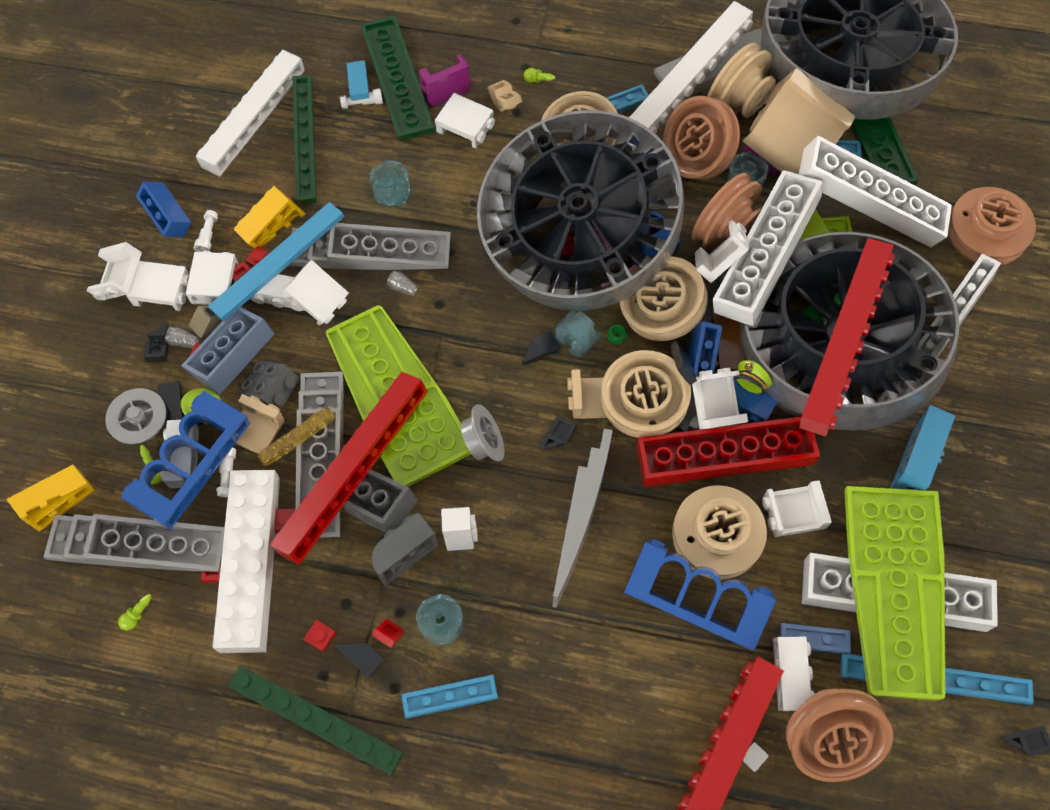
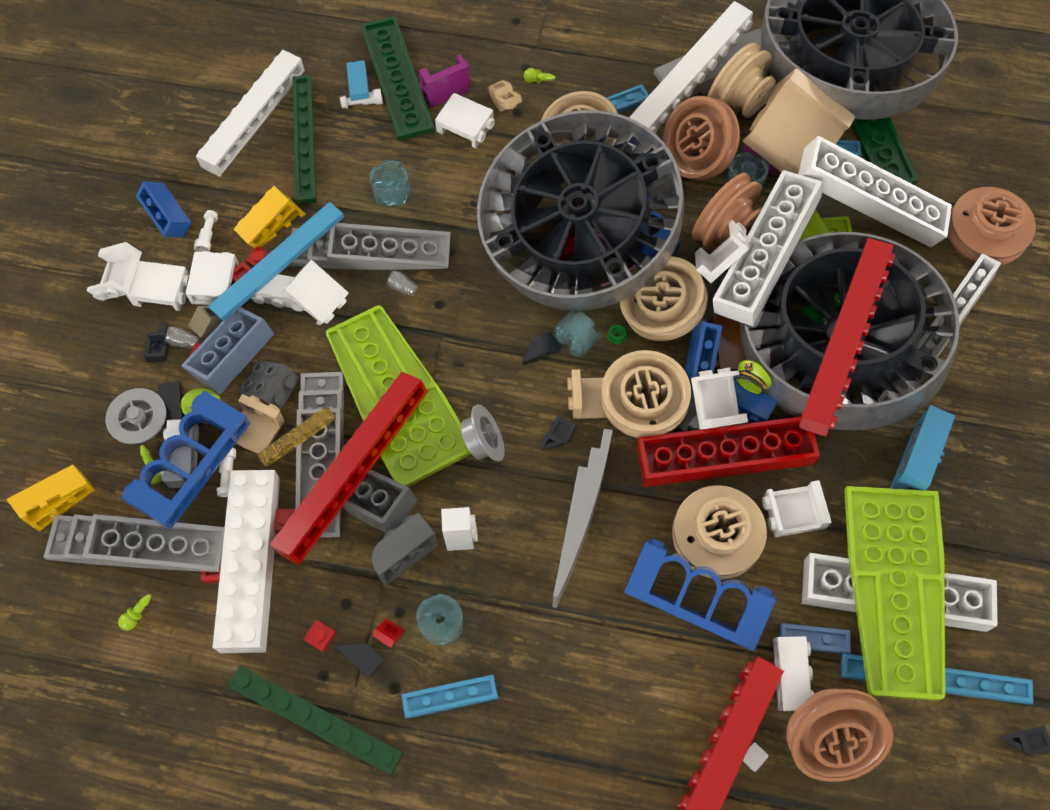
black tile [668,338,697,385] -> none

